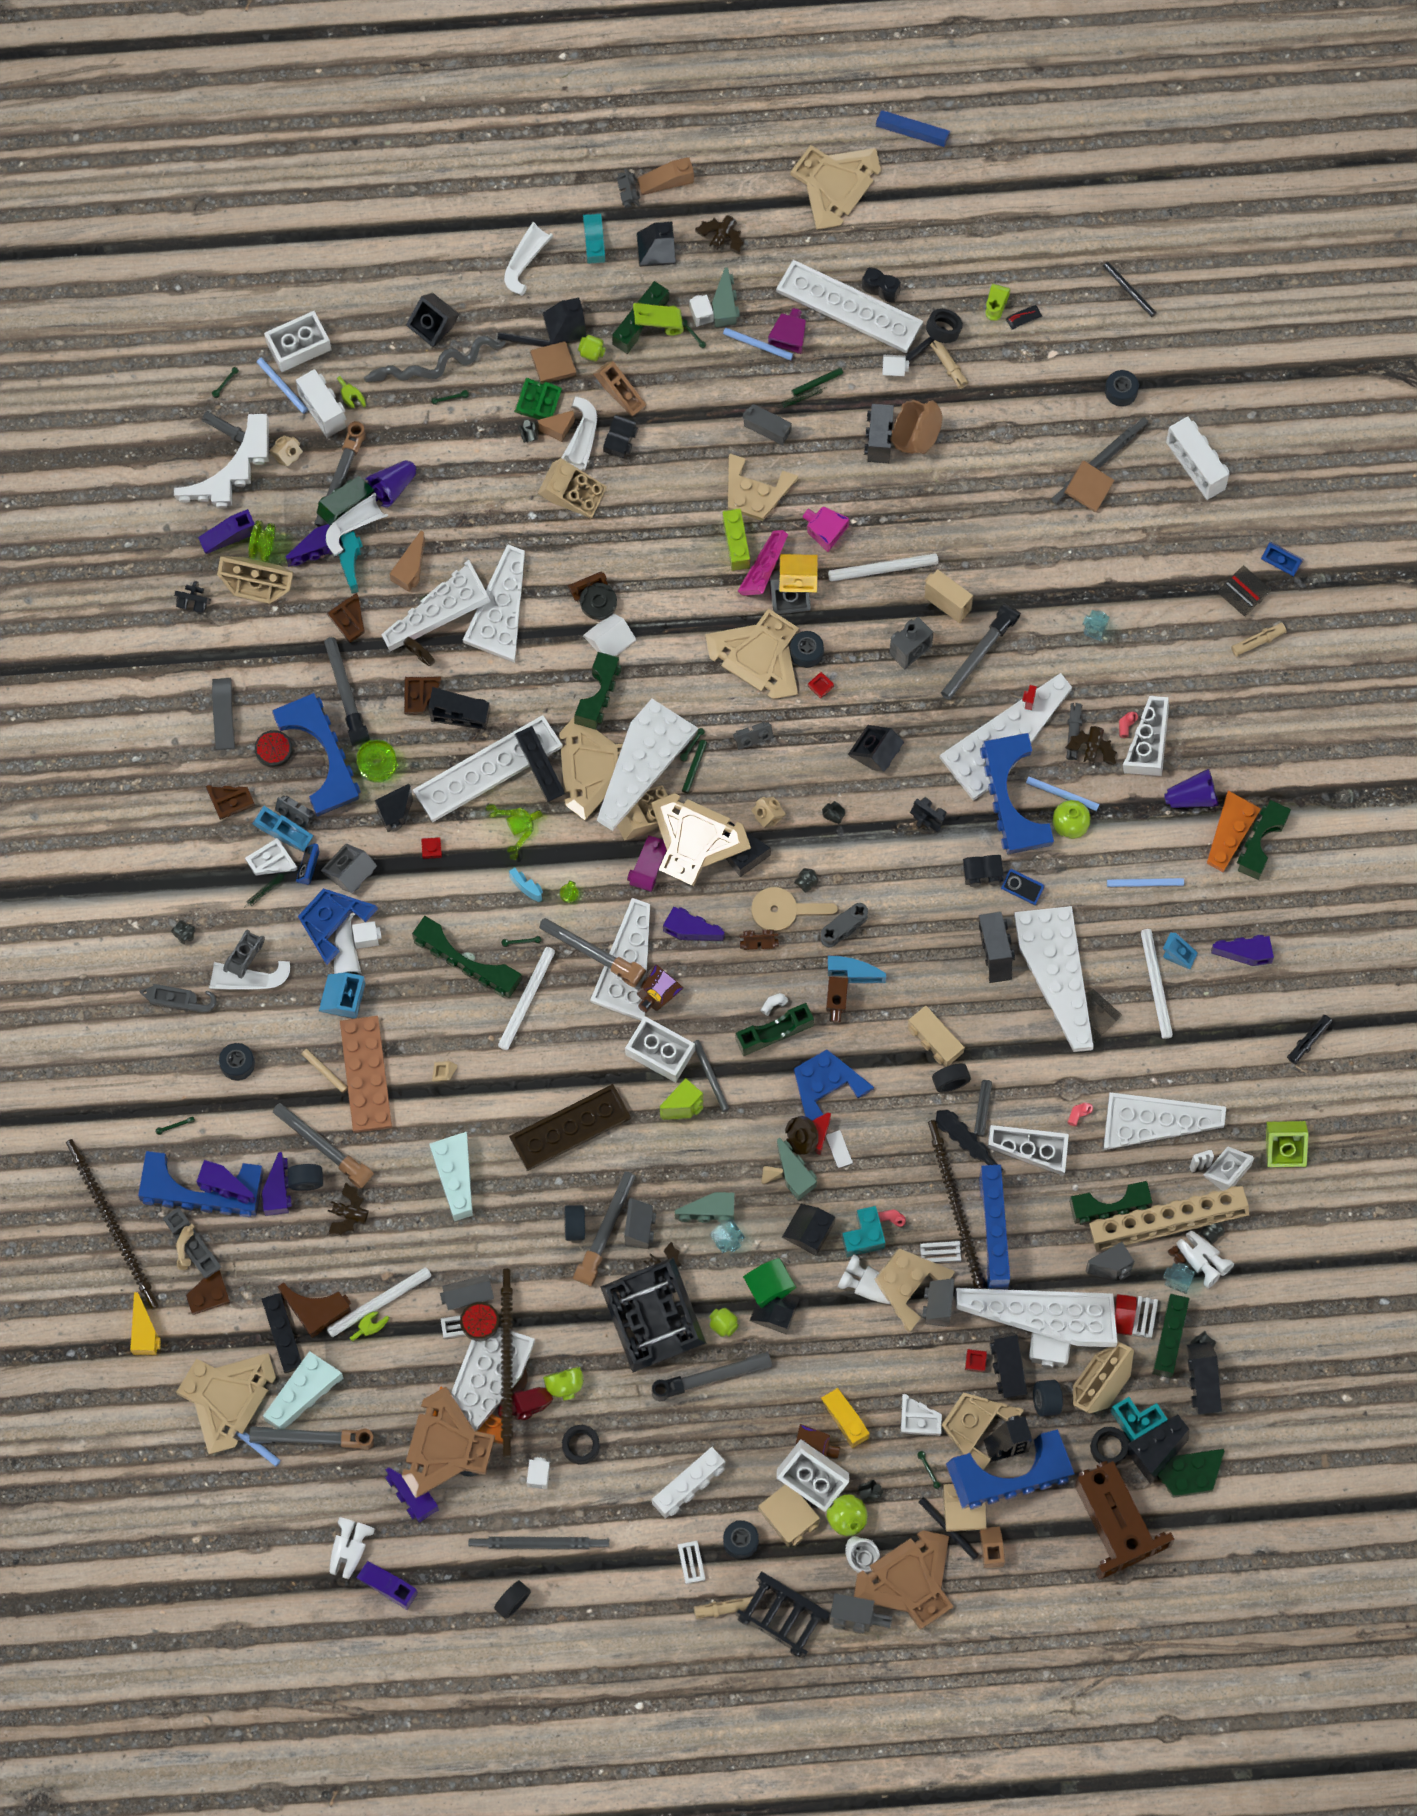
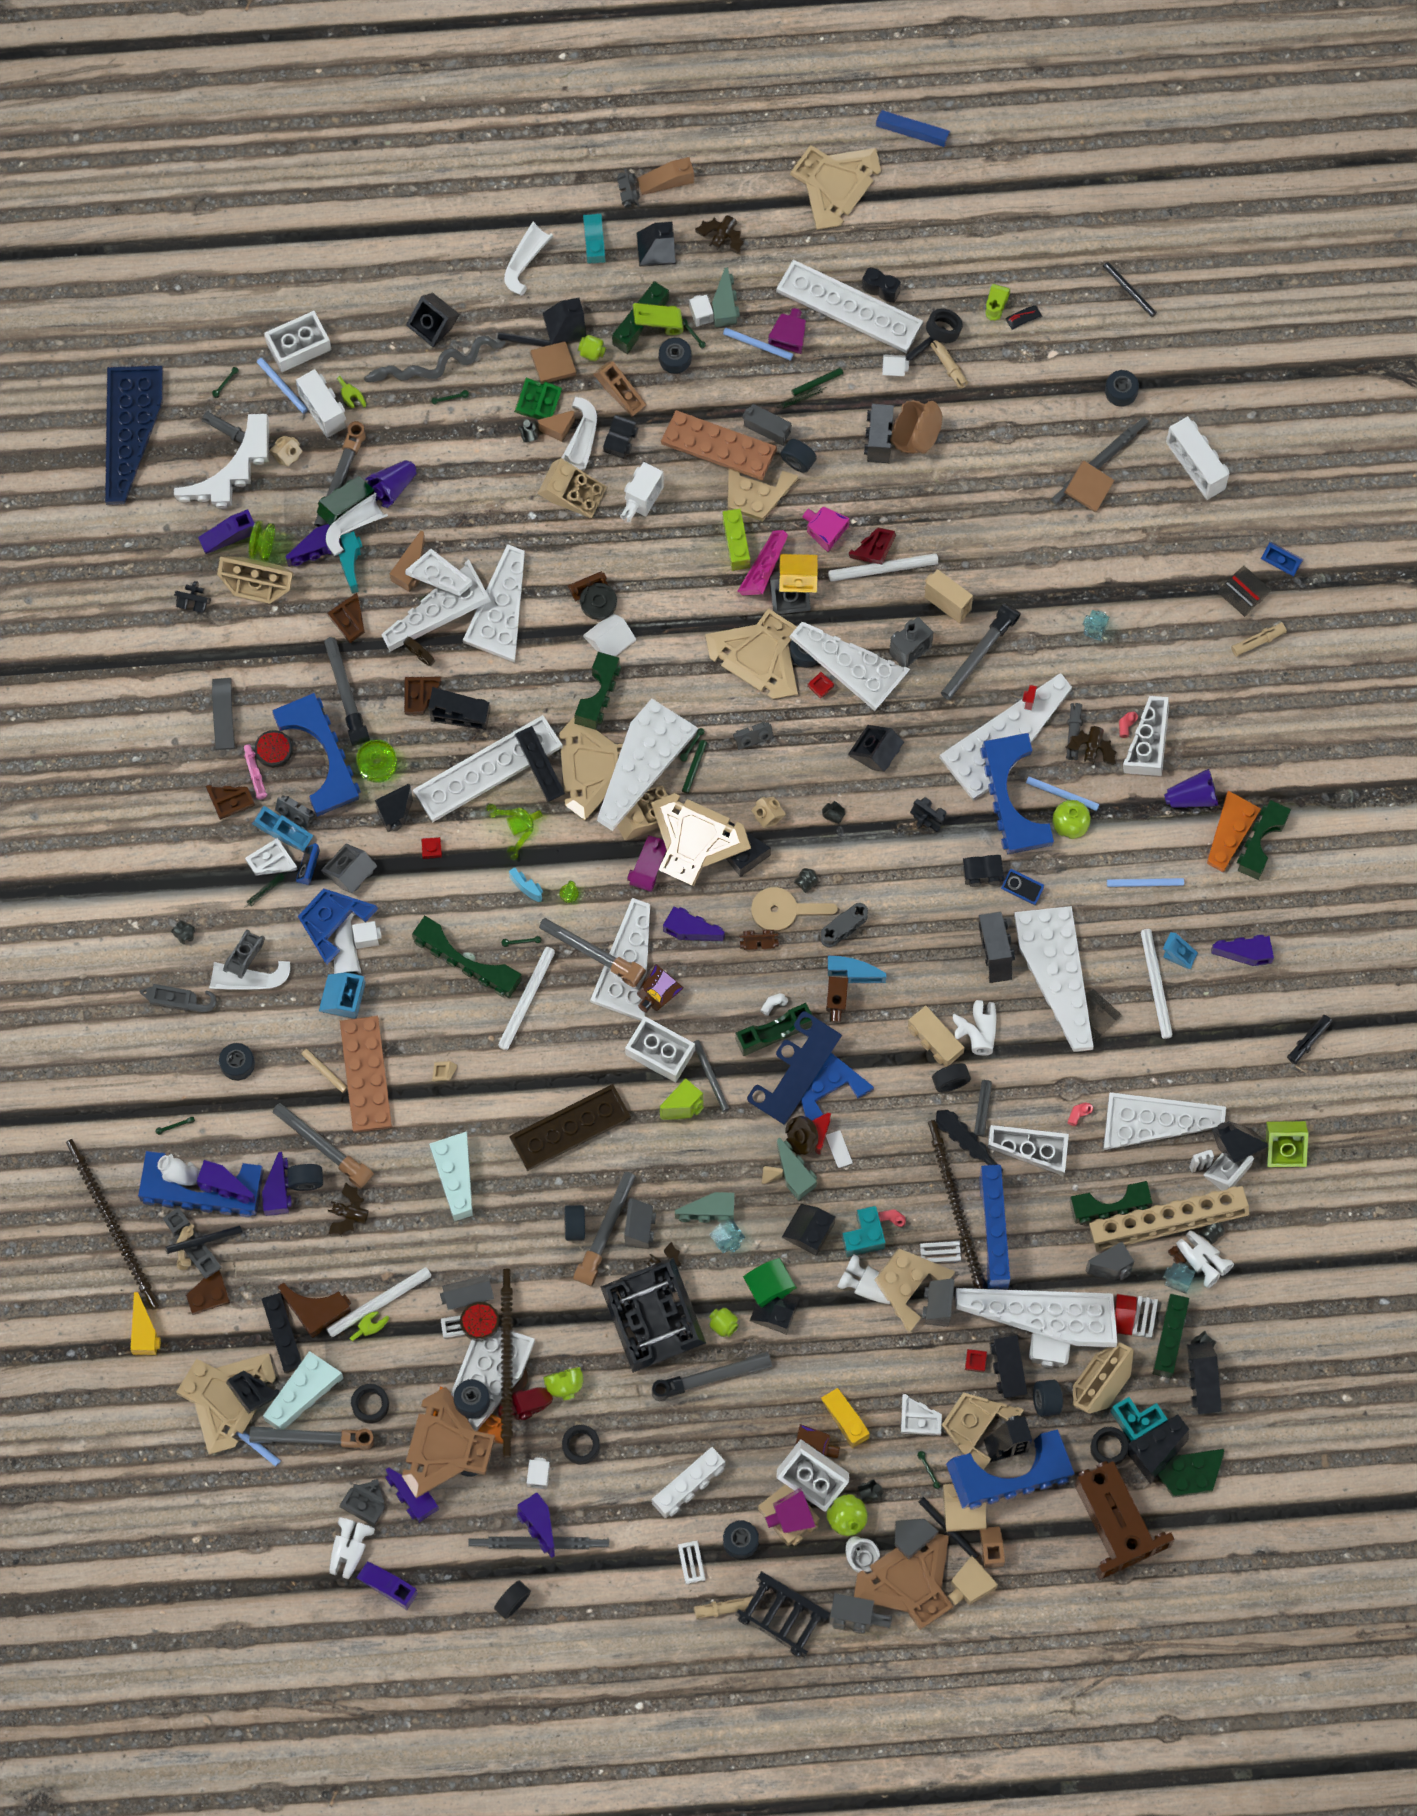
none -> dark blue wing [105,366,163,505]
none -> white animal [158,1154,200,1186]
none -> black bar [165,1225,242,1254]
none -> black wing [226,1370,280,1414]
none -> bright pink piece [244,745,267,800]
none -> dark grey slope [340,1479,385,1526]
none -> black tyre [351,1384,389,1424]
none -> white wing [405,549,472,596]
none -> black wheel [453,1379,490,1418]
none -> dark purple slope [516,1493,555,1558]
none -> white brick [620,462,664,522]
none -> black wheel [659,337,692,374]
none -> nougat plate [661,410,777,480]
none -> dark blue piece [747,1012,842,1125]
none -> magenta torso [765,1488,816,1533]
none -> black wheel [780,439,817,473]
none -> white wing [789,622,910,711]
none -> dark red wing [848,528,896,565]
none -> dark grey slope [895,1519,938,1559]
none -> tan torso [947,1556,998,1605]
none -> white piece [953,1000,996,1055]
none -> black slope [1212,1121,1268,1163]

